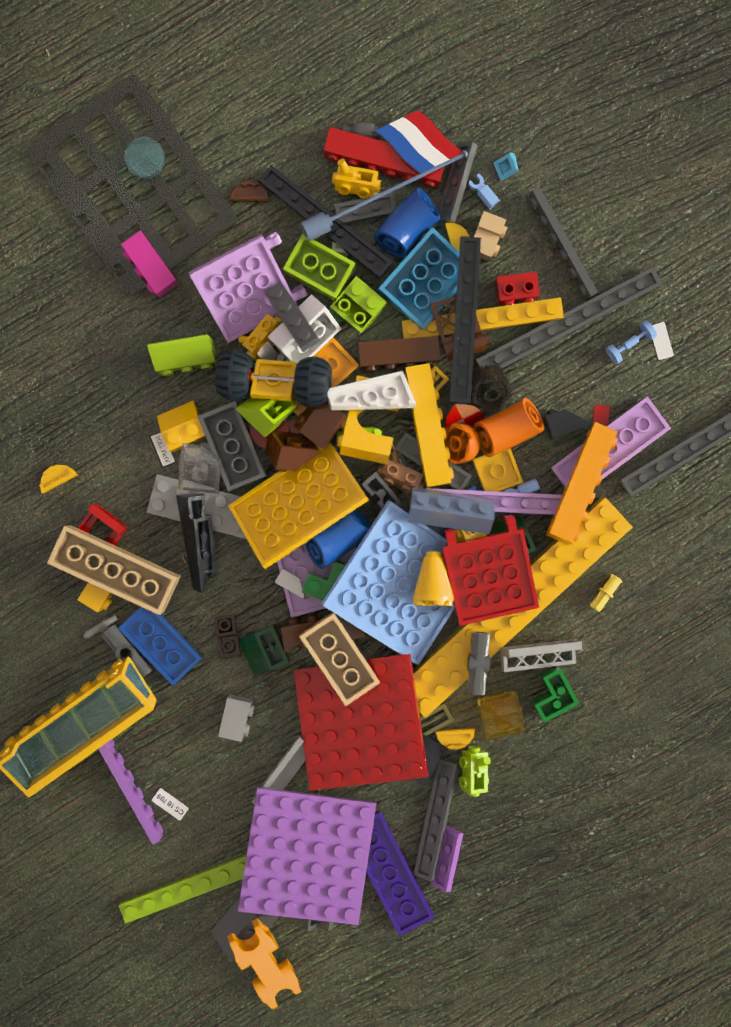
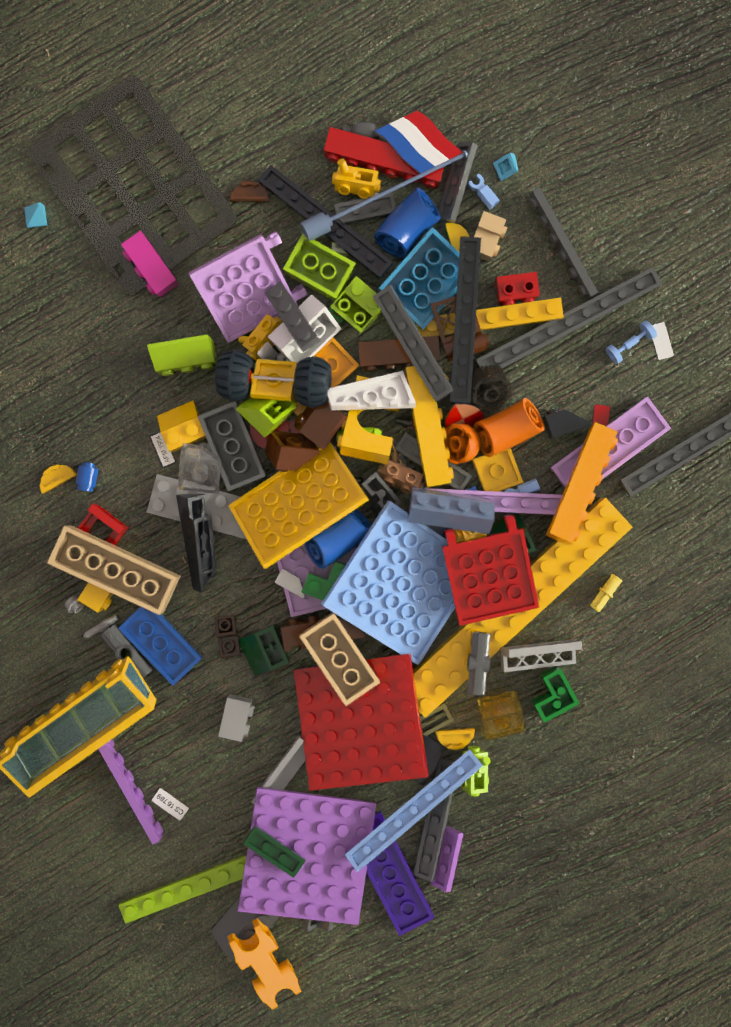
clear light blue tile [125,137,165,179] -> none
yellow cone [413,551,454,606] -> none
none -> medium azure slope [24,202,47,228]
none -> light grey plate [65,595,84,613]
none -> blue brick [75,462,99,492]
none -> dark green plate [243,825,306,878]
none -> light blue plate [345,749,483,872]
none -> dark grey plate [373,285,454,402]

